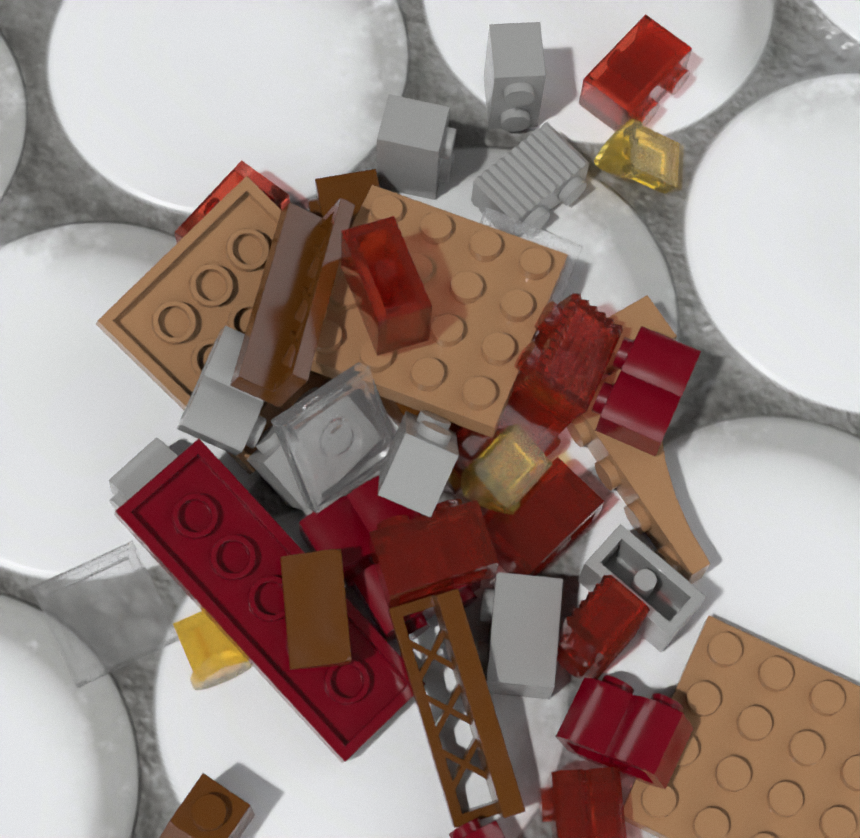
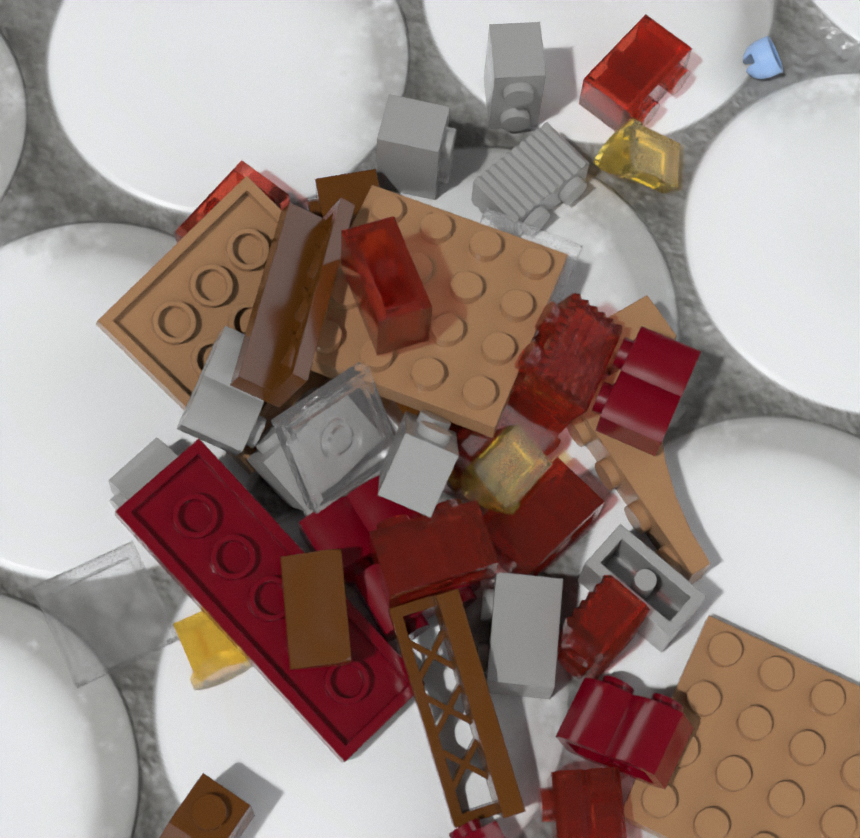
none -> light blue hinge [743,36,783,79]

